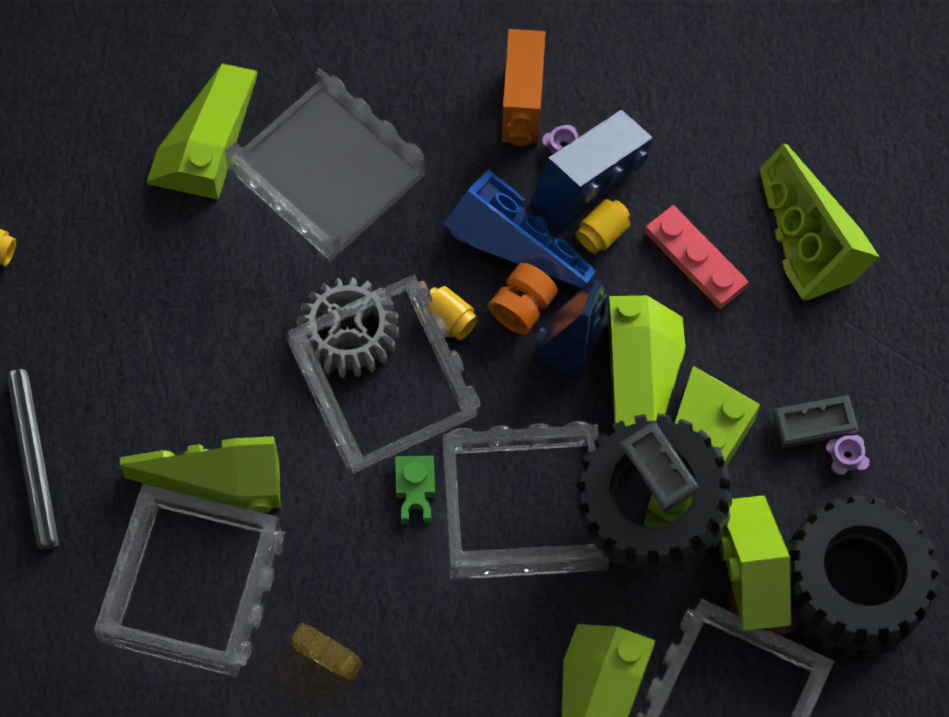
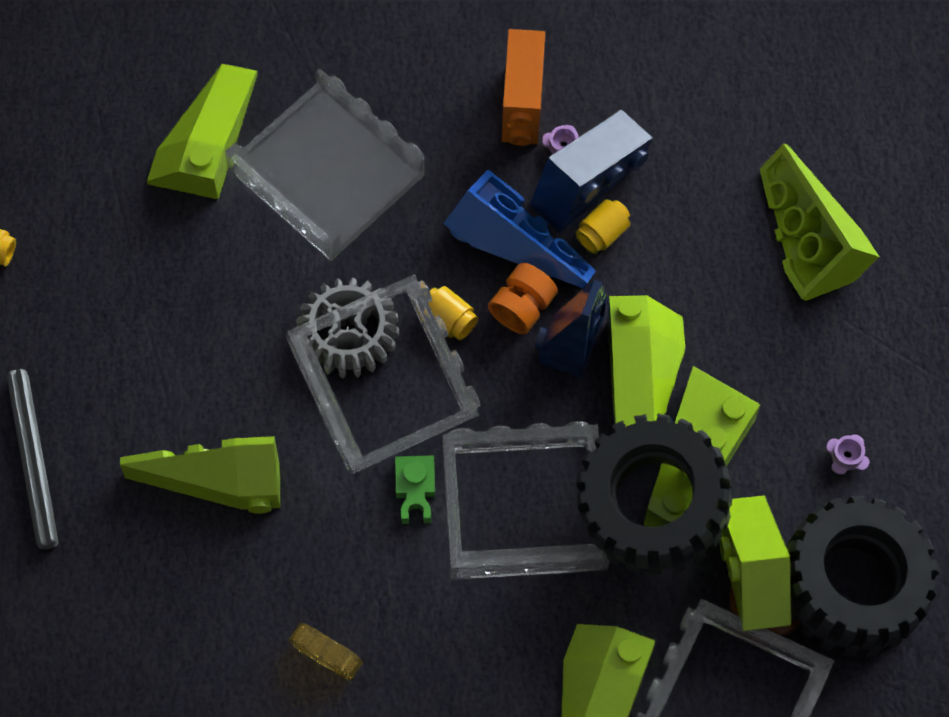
clear window [94,484,285,677] -> none
dark grey plate [620,421,700,512] -> none
coral plate [645,205,749,310] -> none
dark grey plate [773,395,859,449] -> none

